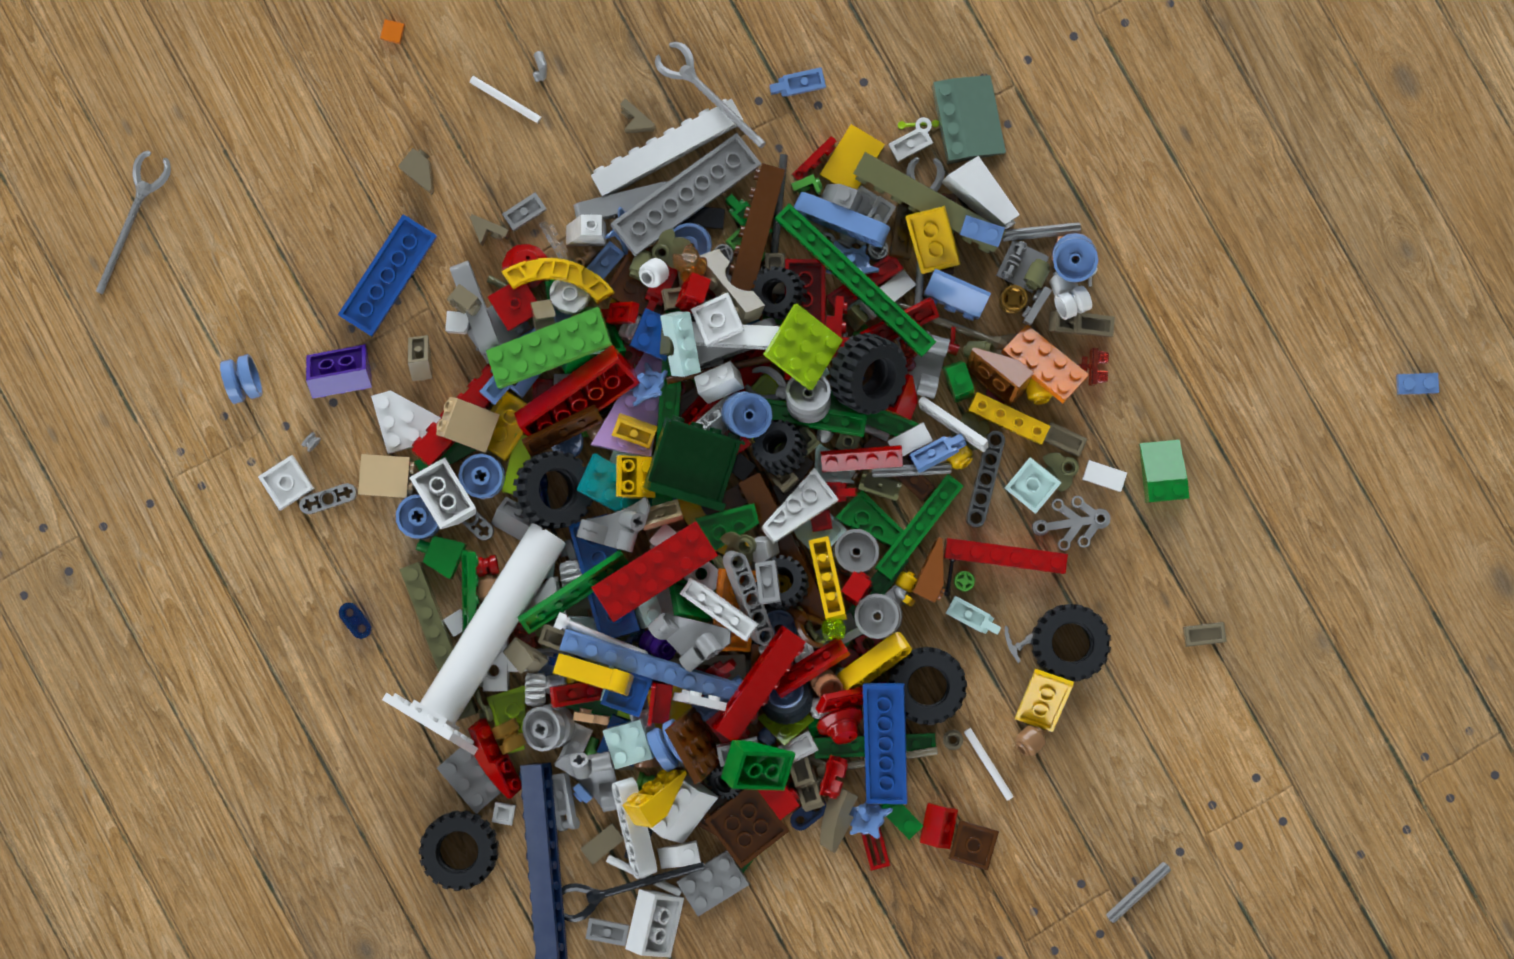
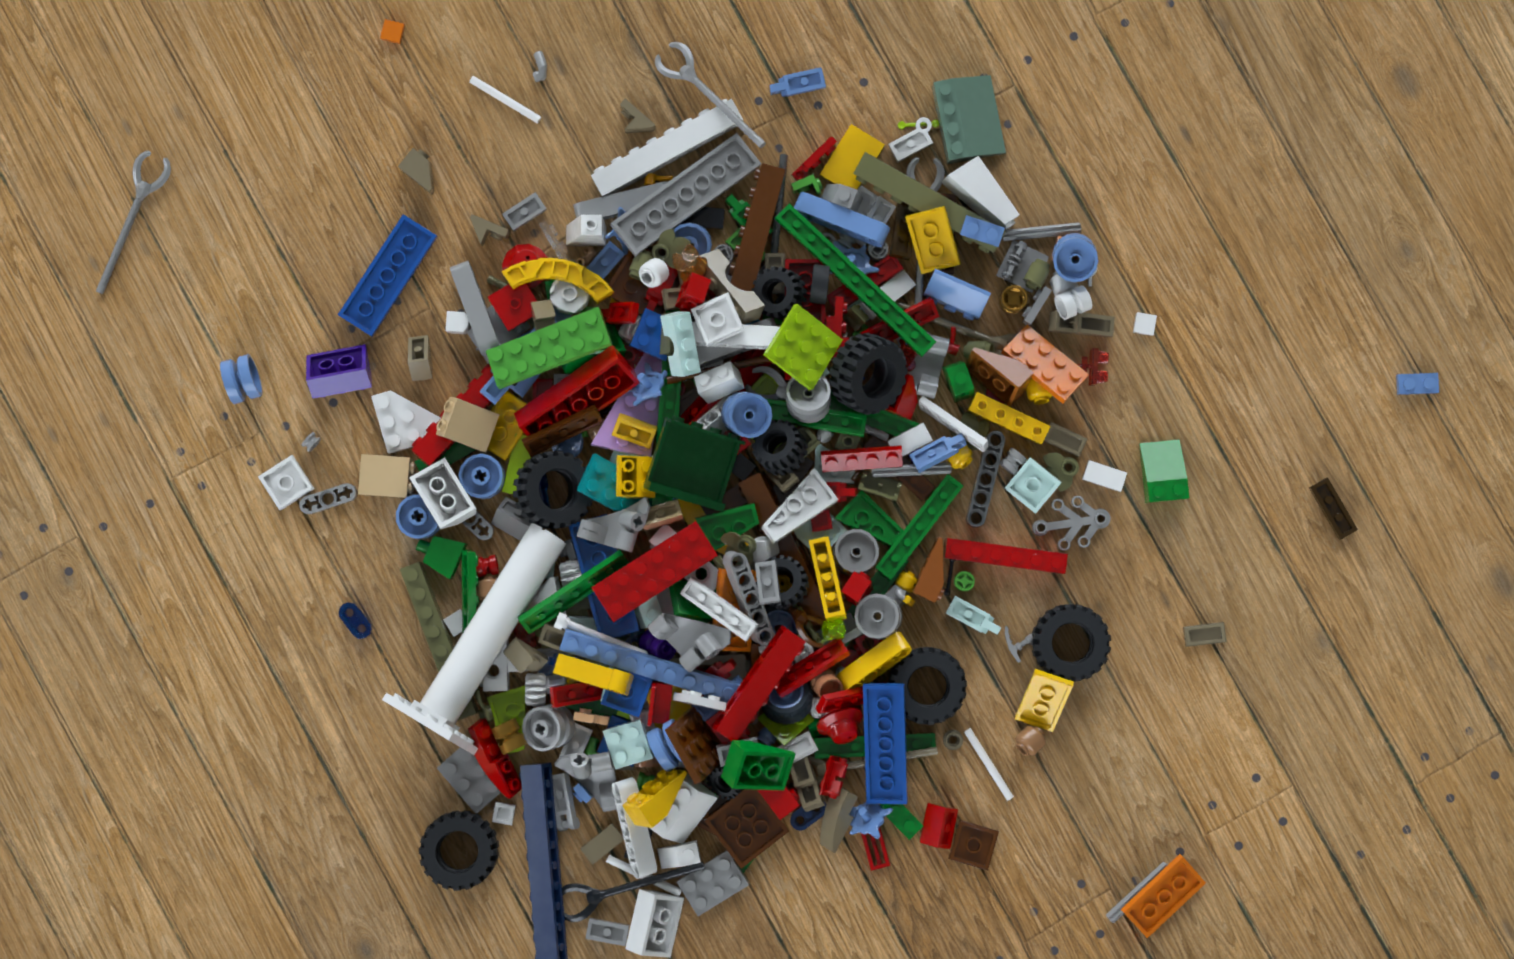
dark tan brick [447,284,482,316] -> none
none -> light orange hand [644,173,673,186]
none -> black tyre [810,264,830,304]
none -> light grey wheel [999,447,1027,476]
none -> orange plate [1121,854,1206,938]
none -> white tile [1133,312,1157,336]
none -> dark brown plate [1309,477,1358,540]

